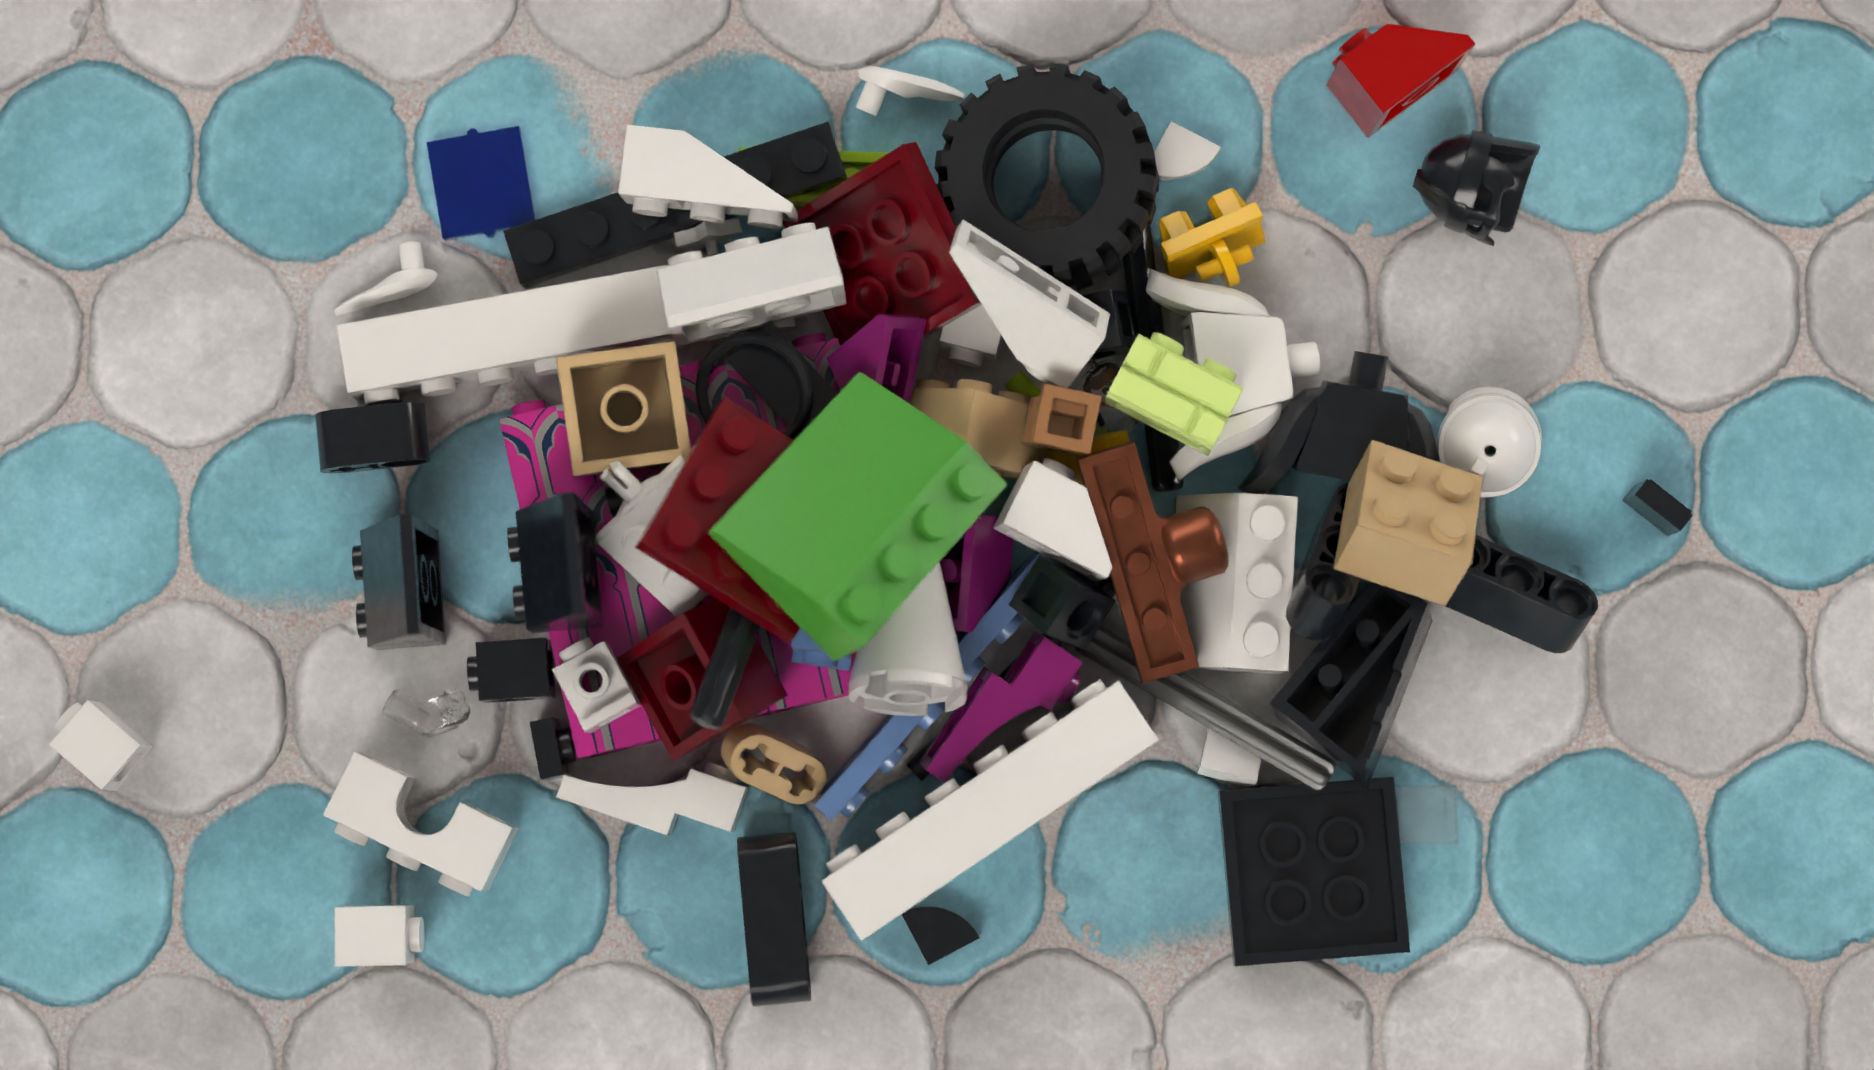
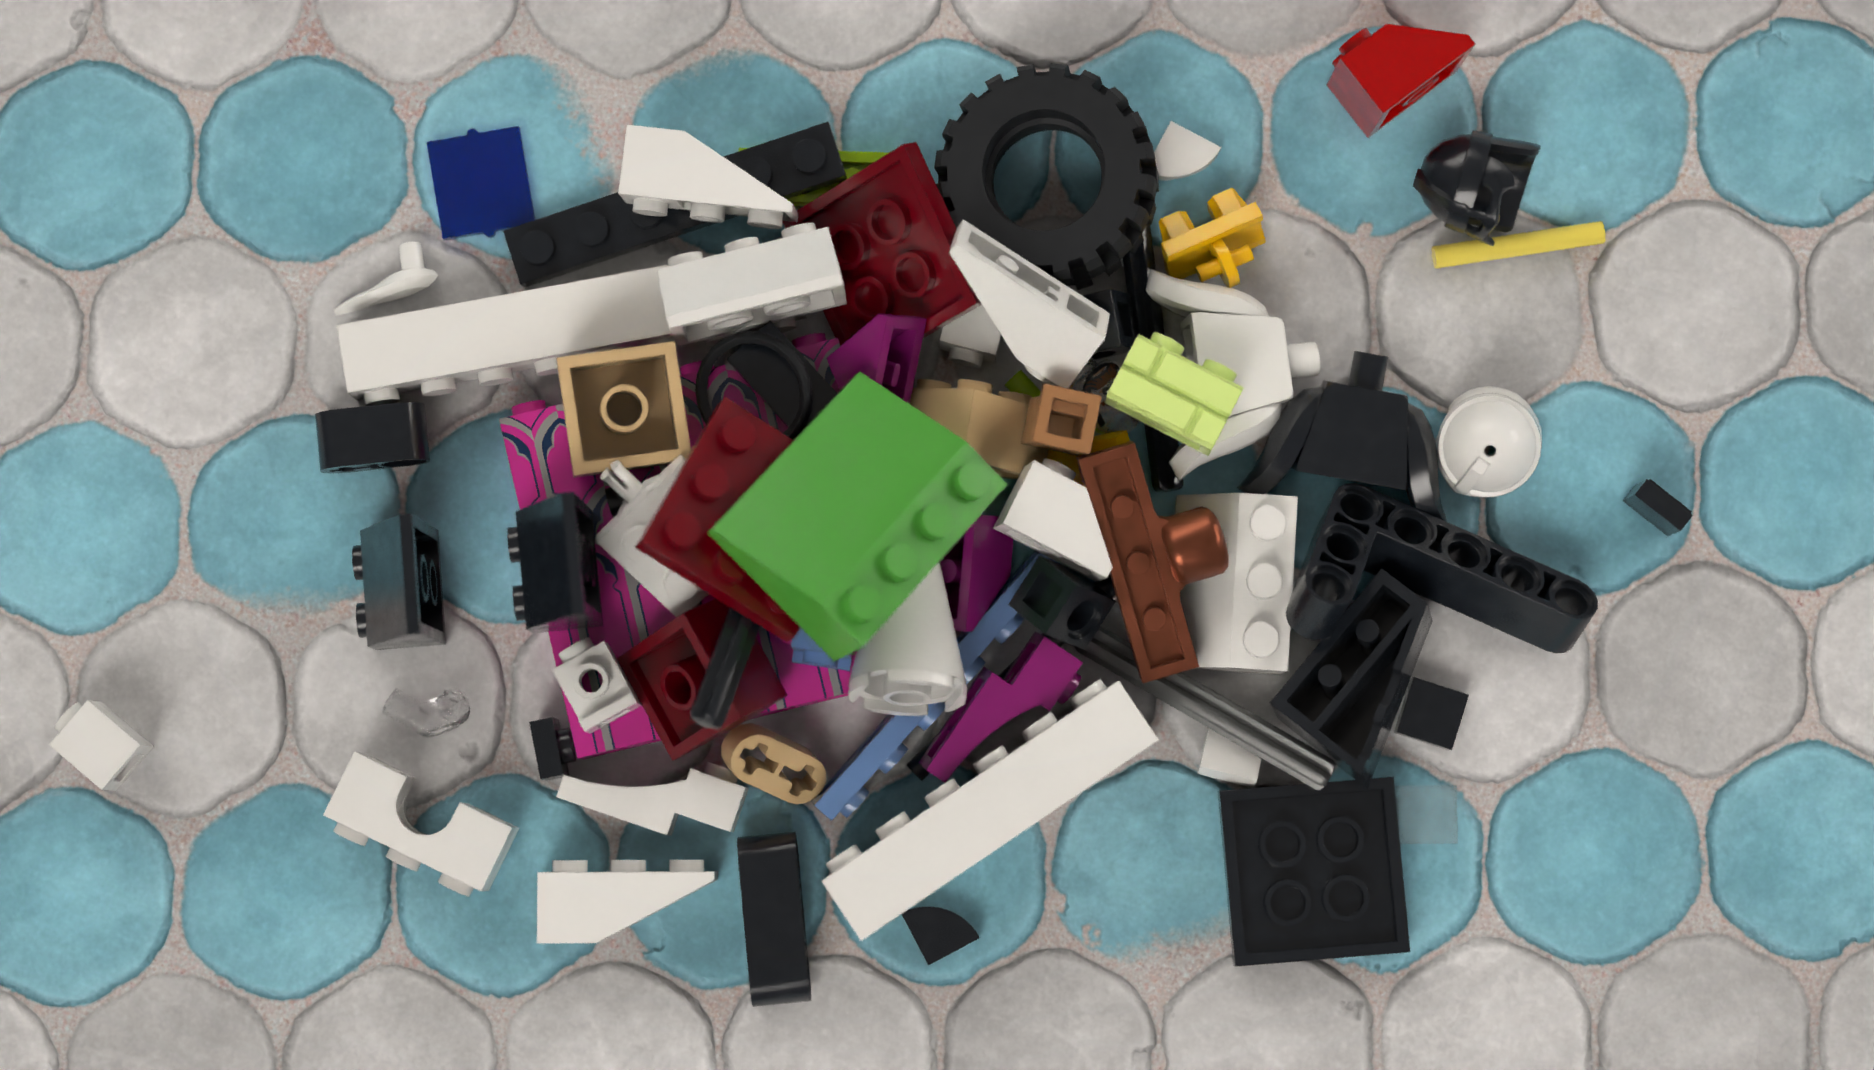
white brick [335,905,424,967] -> none
black brick [467,638,556,703] -> none
white piece [674,218,742,257] -> none
white bar [855,66,965,116] -> none
tan brick [1334,440,1483,606] -> none
none -> white slope [537,860,718,944]
none -> black tile [1394,677,1469,750]
none -> light yellow bar [1431,221,1606,269]

